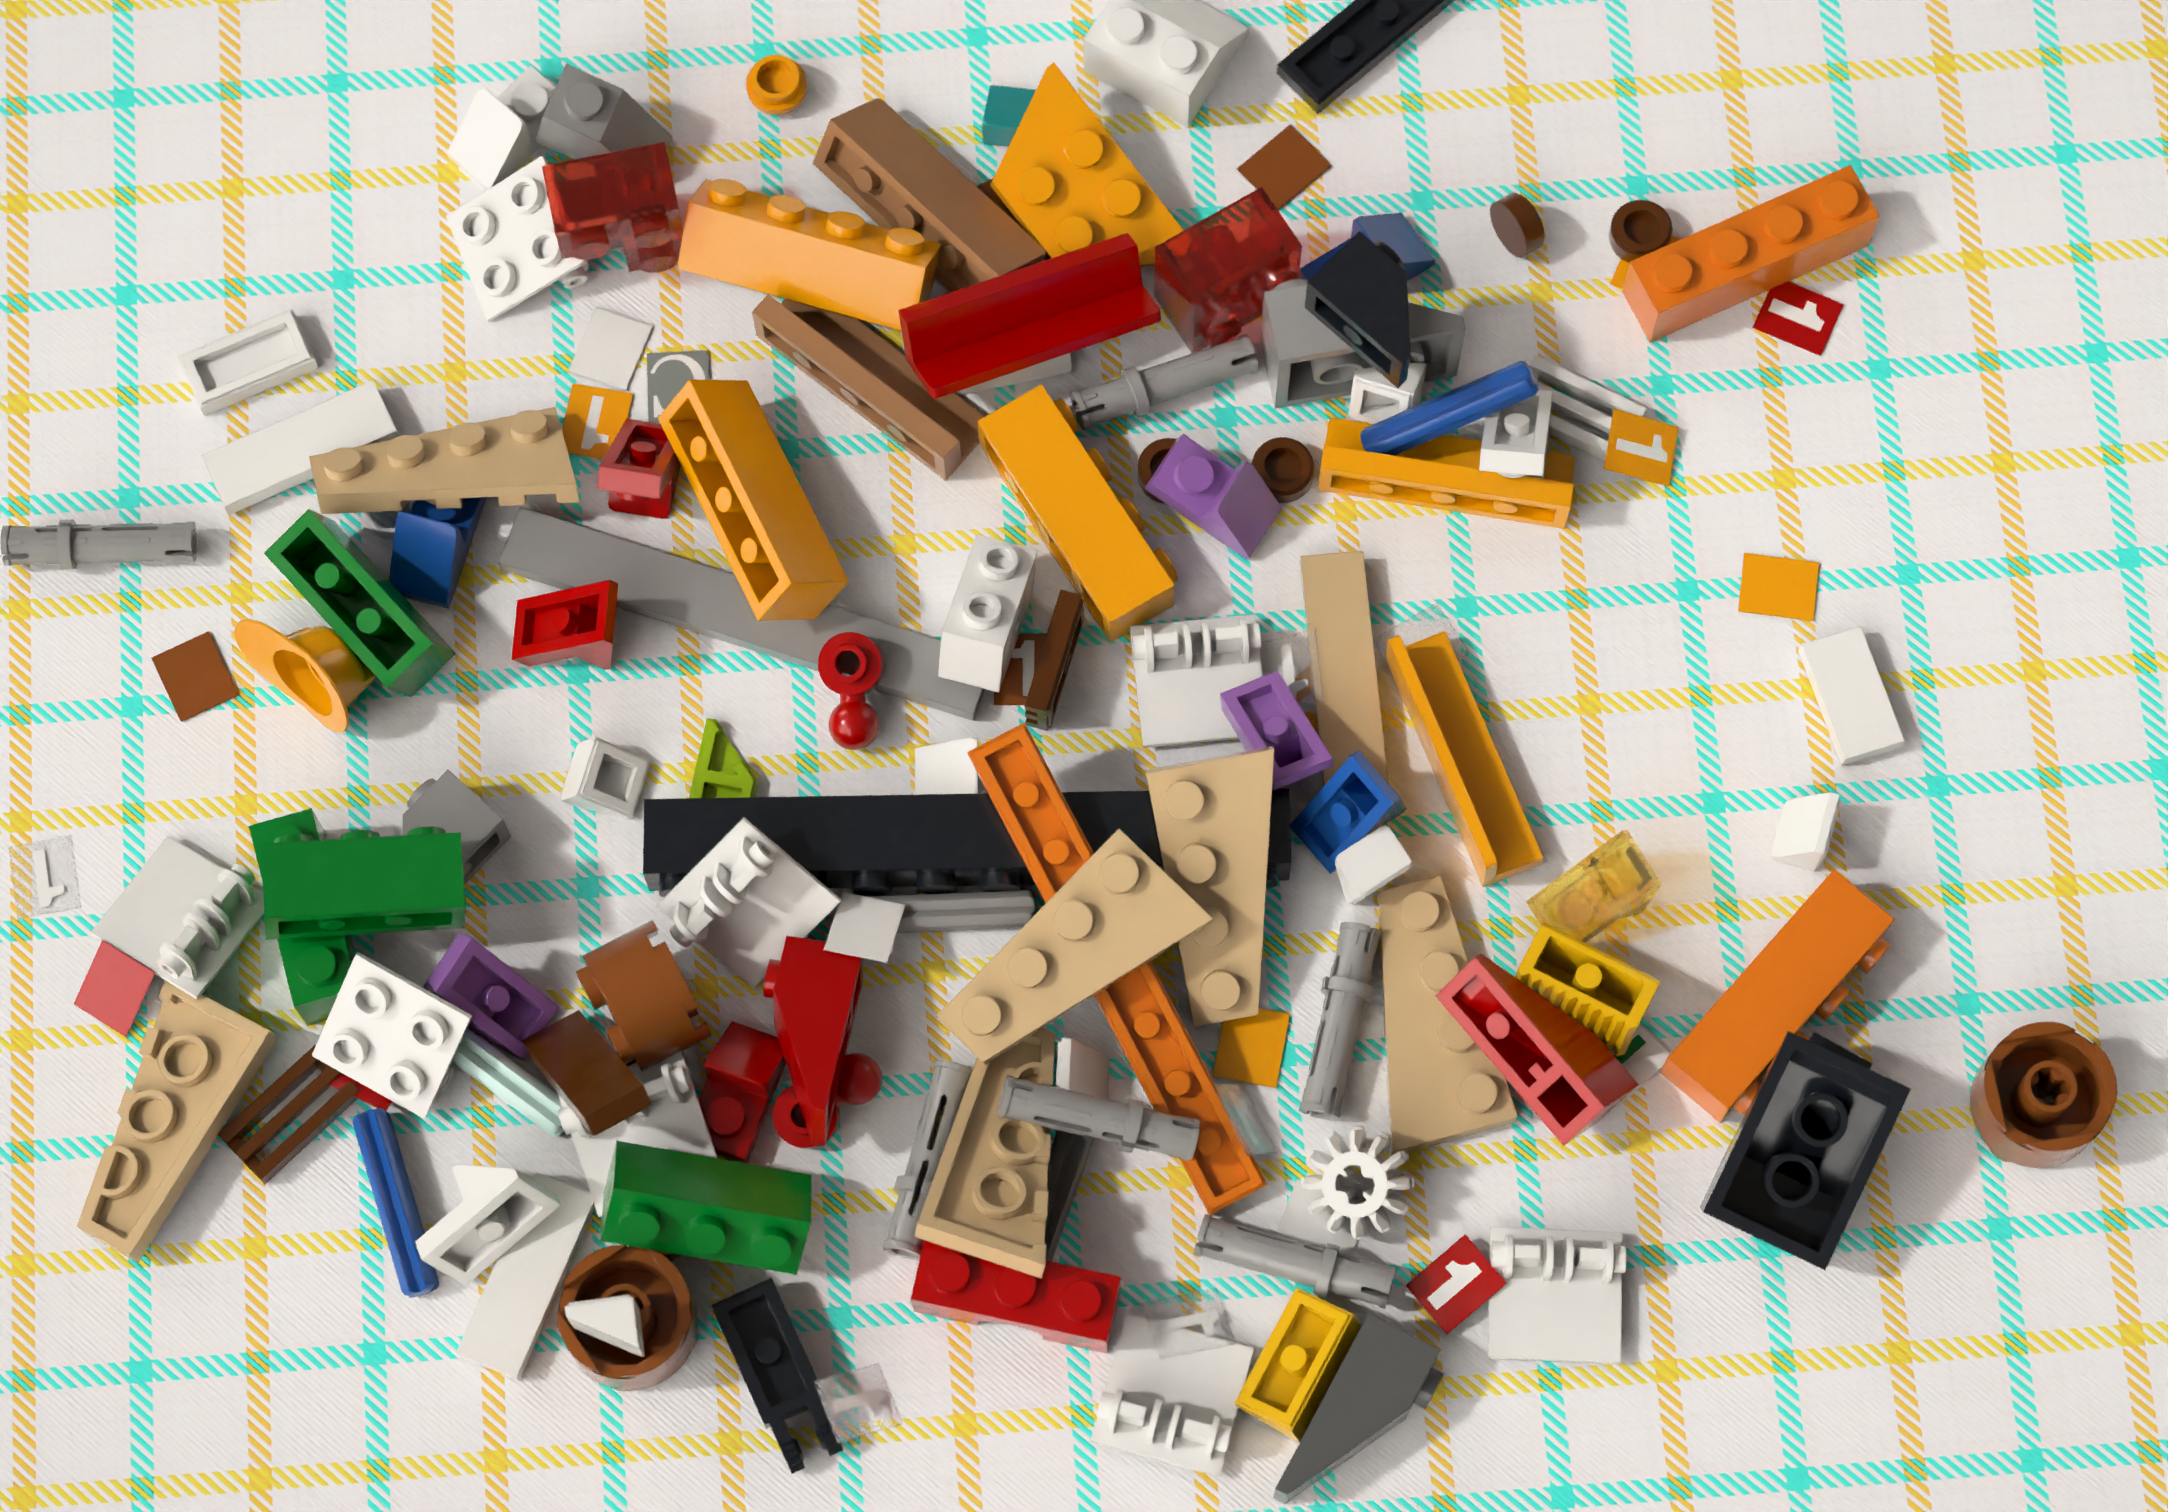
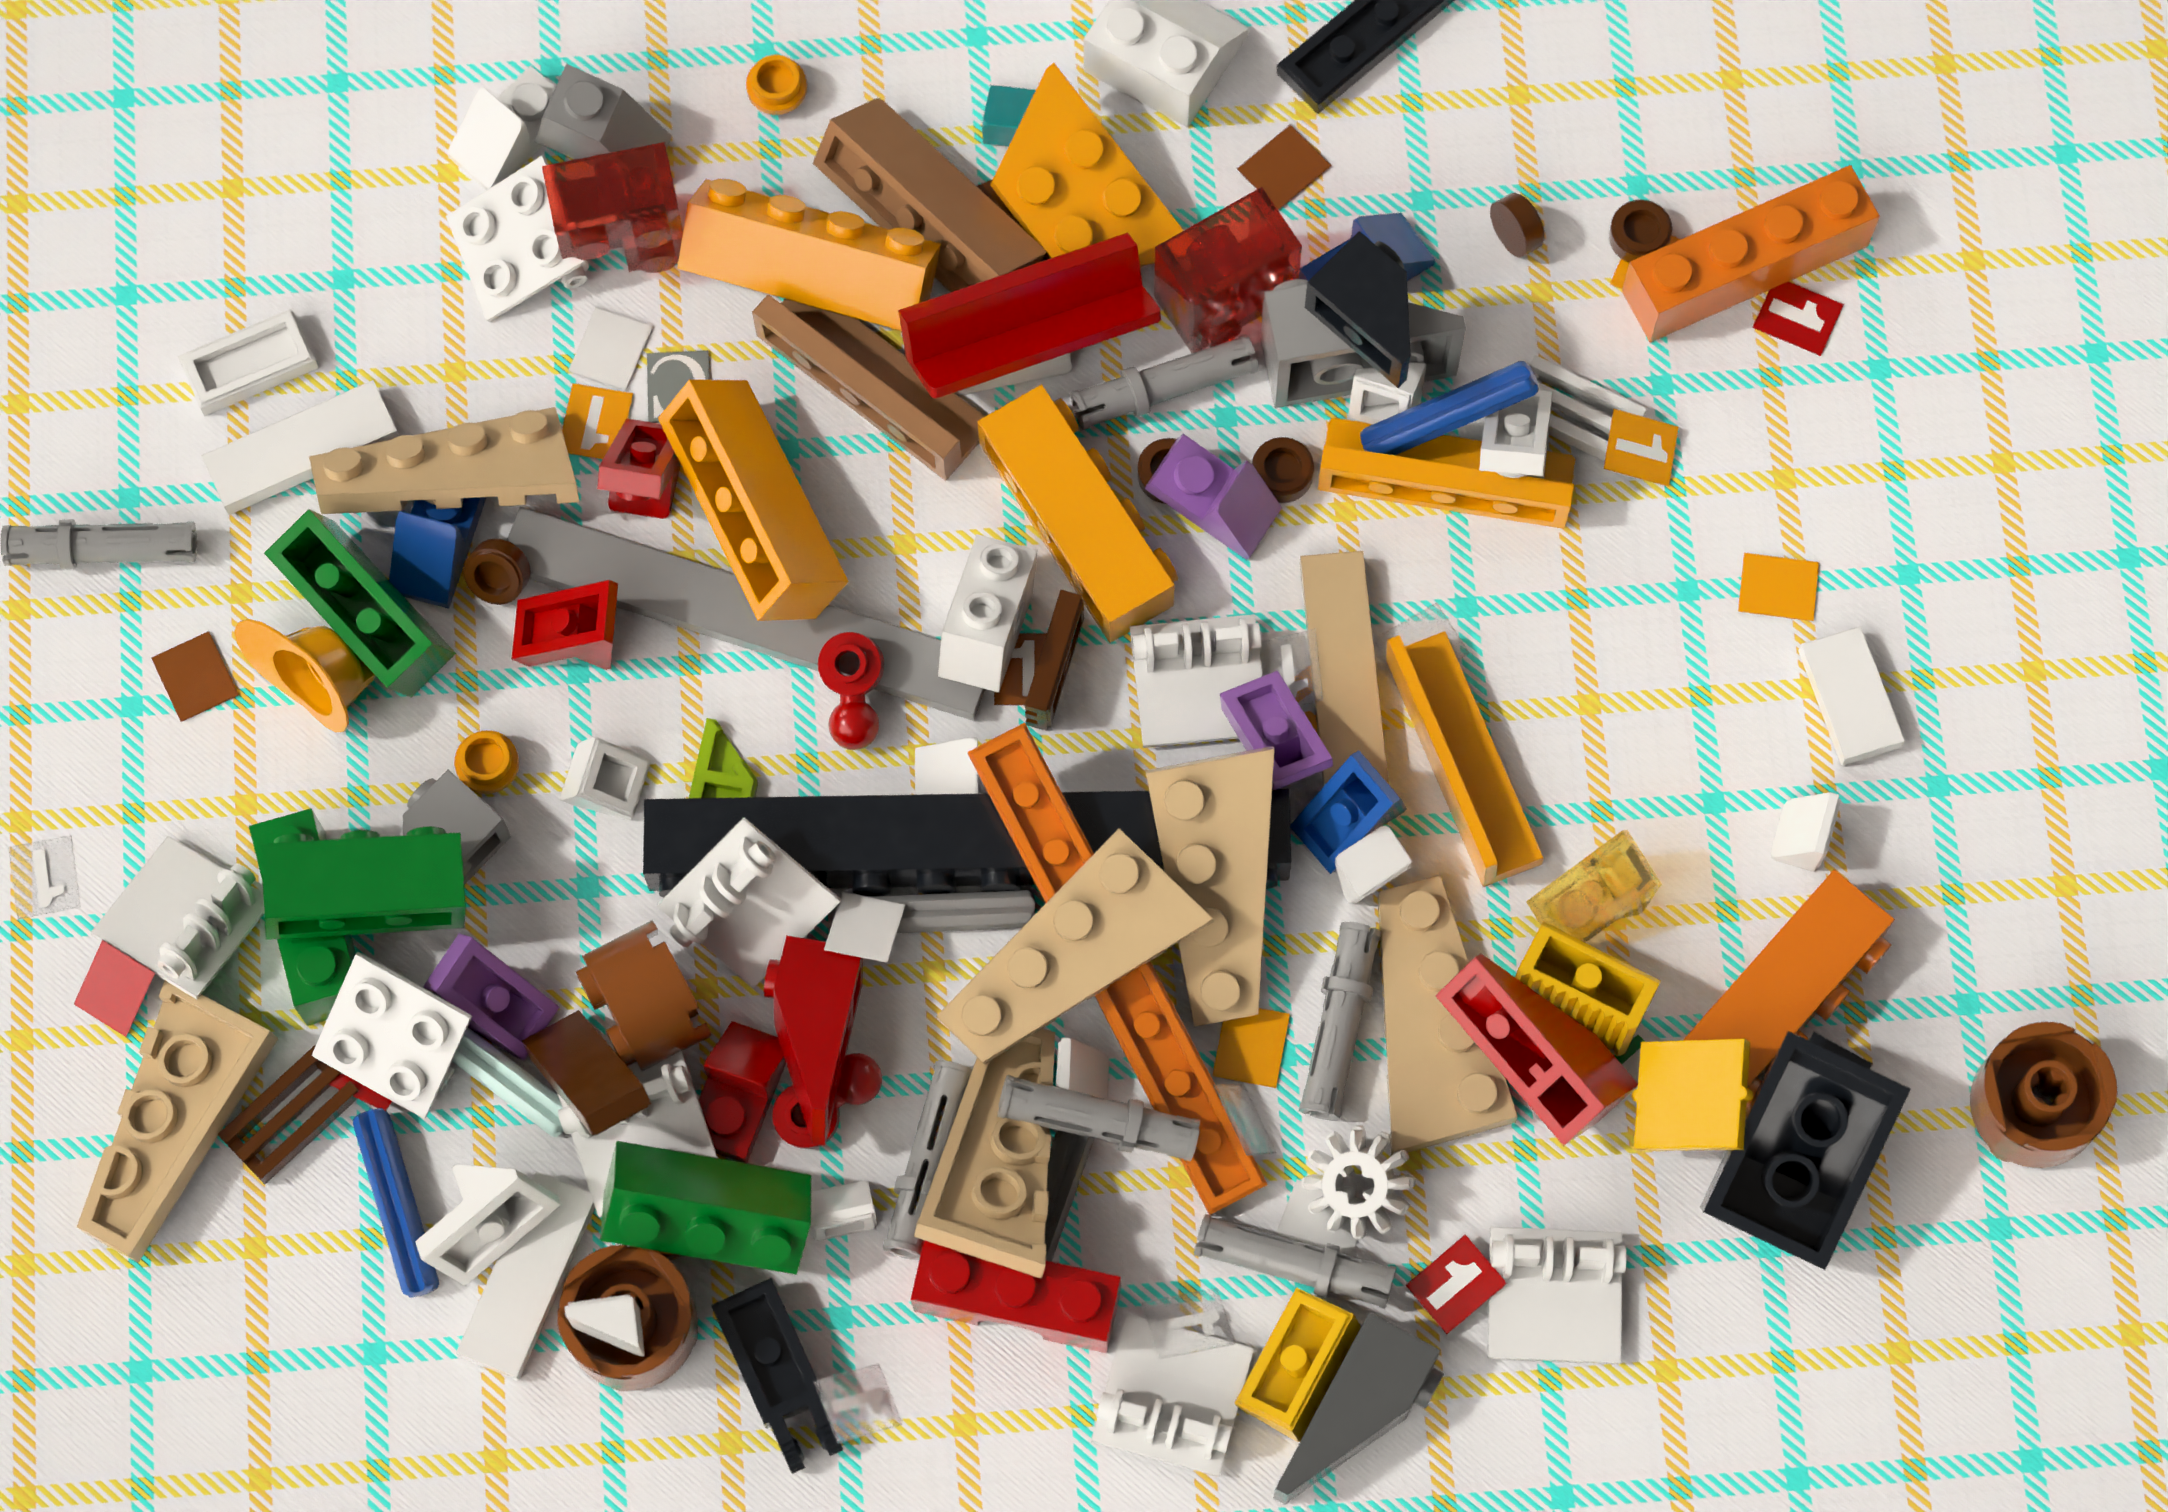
none -> light orange plate [454,730,519,794]
none -> reddish brown tile [463,539,531,605]
none -> white slope [810,1181,878,1241]
none -> yellow piece [1631,1039,1753,1151]

